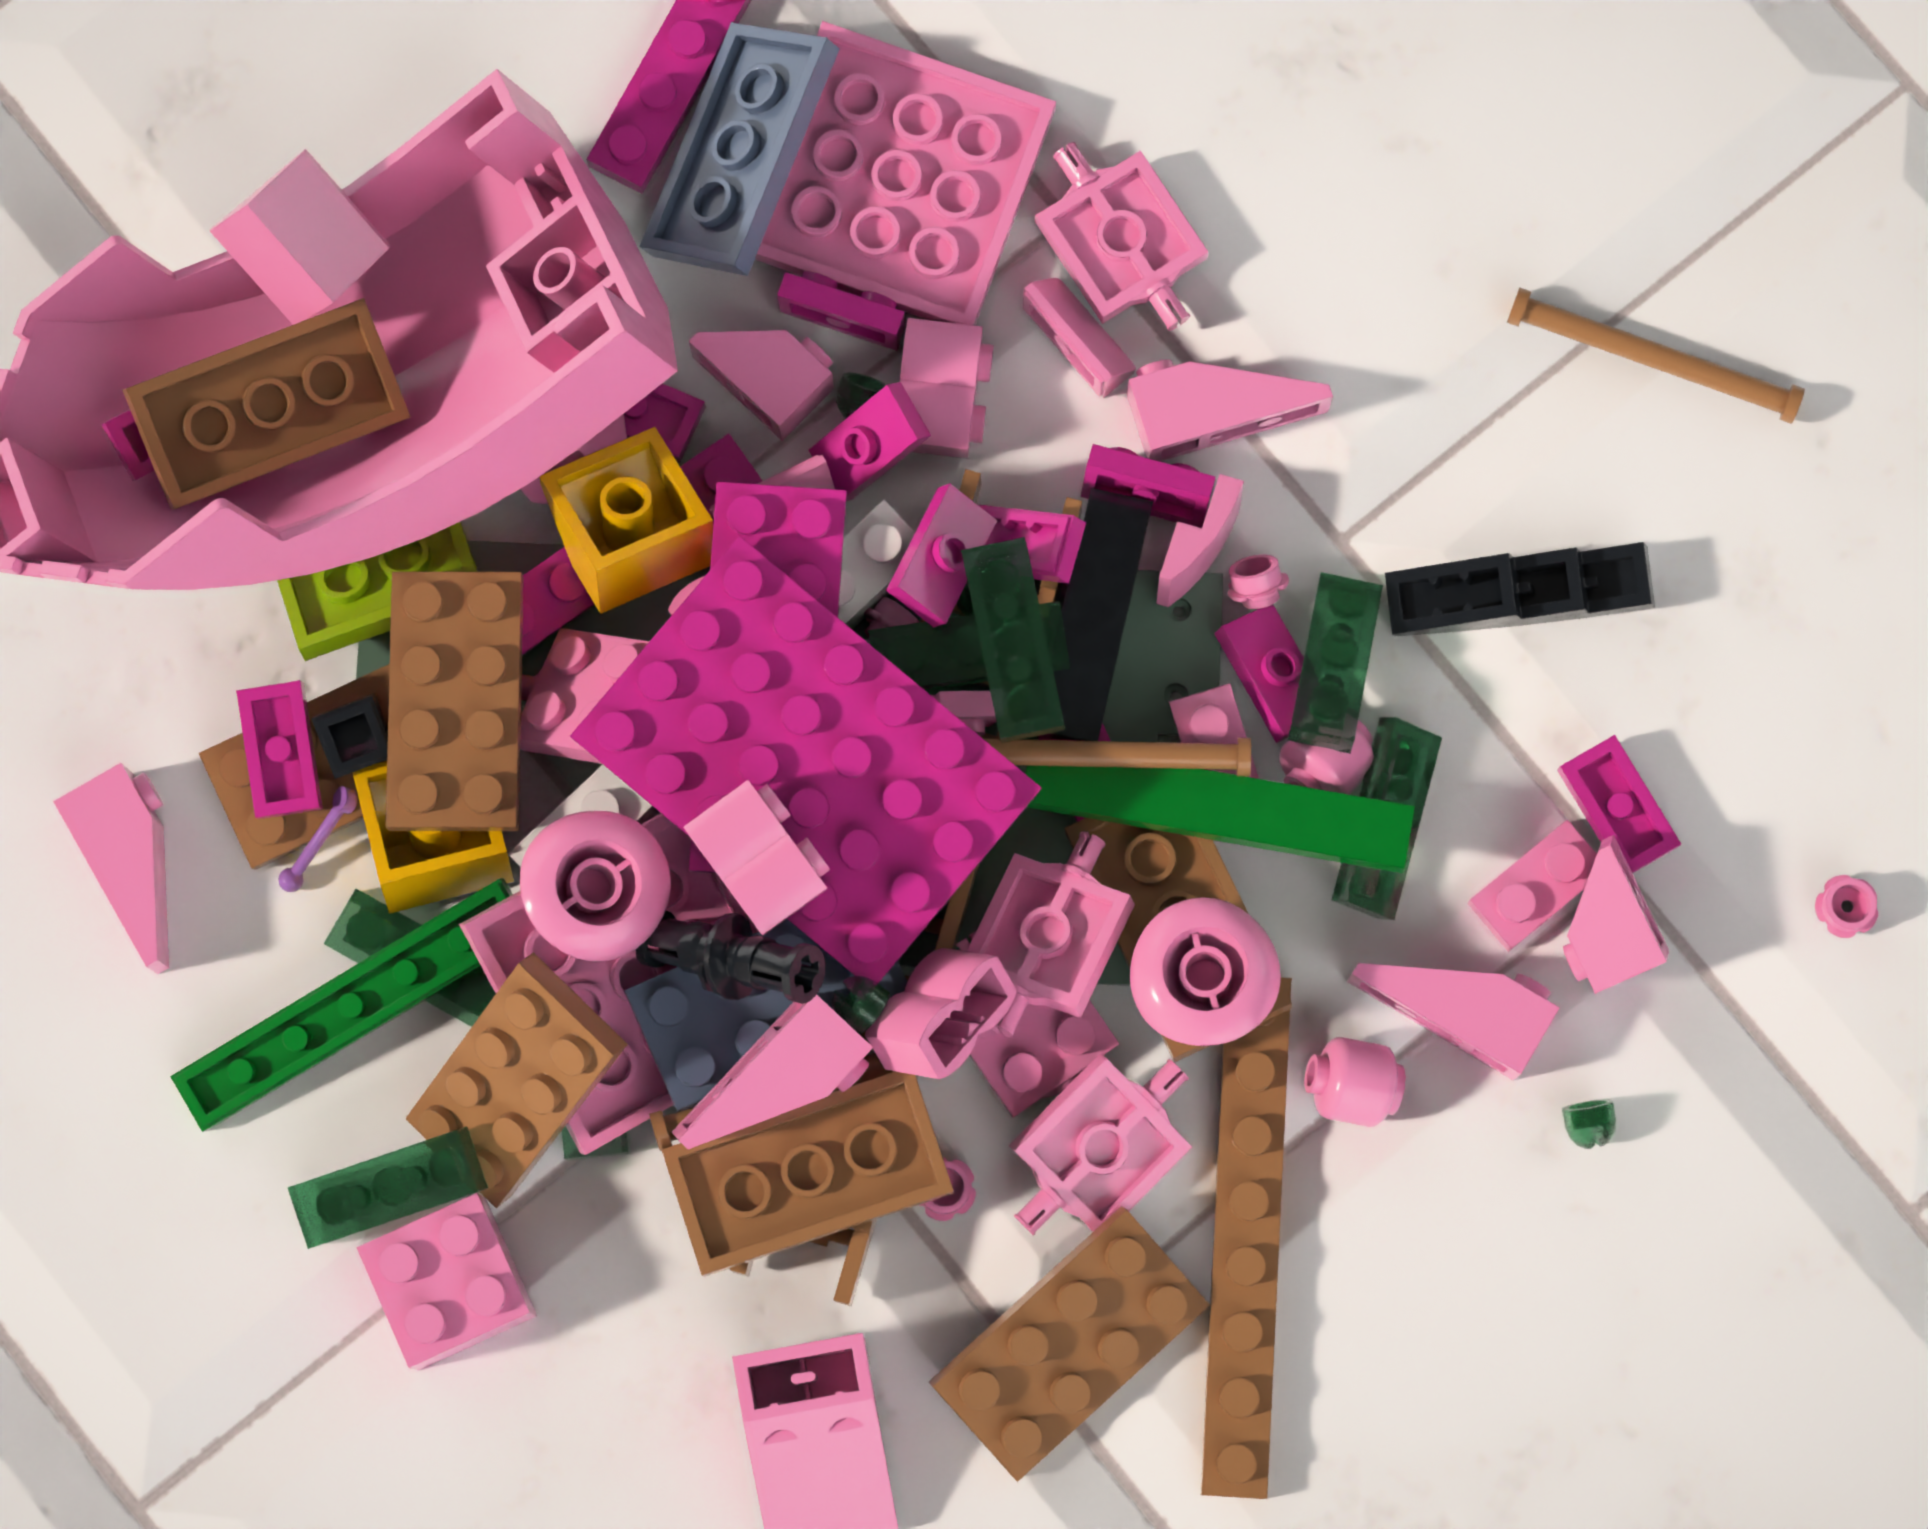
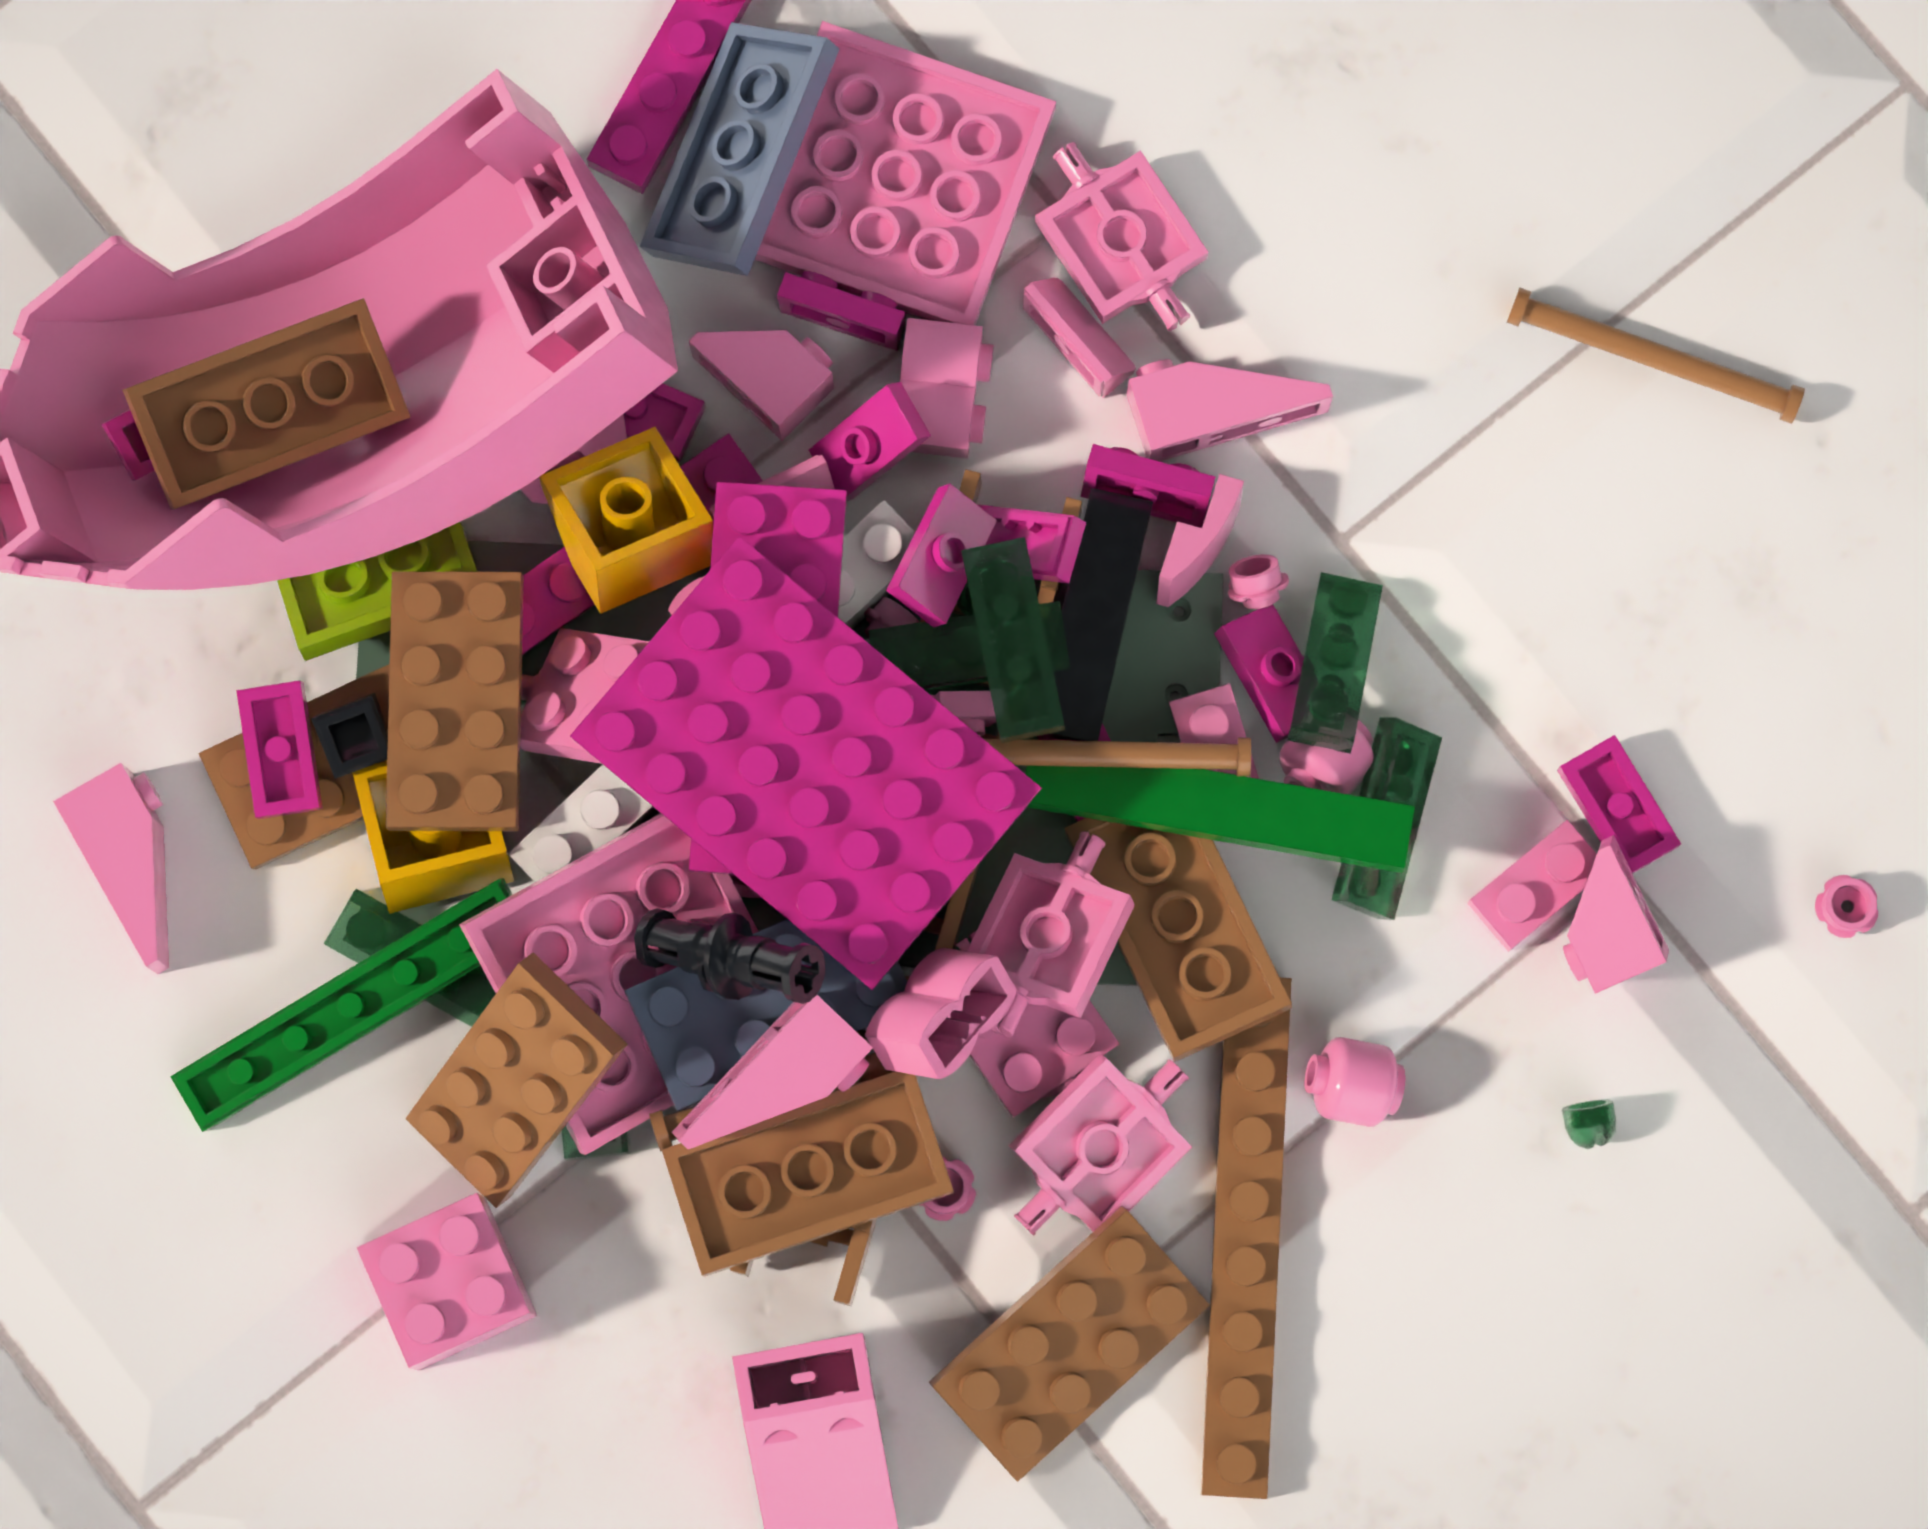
bright pink slope [210,149,391,324] -> none
medium lavender hinge [278,786,358,892] -> none
clear green plate [287,1126,488,1249] -> none
bright pink hat [520,811,671,962] -> none
bright pink brick [683,780,830,936] -> none
hinge [832,976,890,1034] -> none
clear green hinge [836,372,886,419] -> none
bright pink hat [1130,897,1281,1046] -> none
bright pink slope [1347,963,1560,1080] -> none
black slope [1385,542,1655,636] -> none

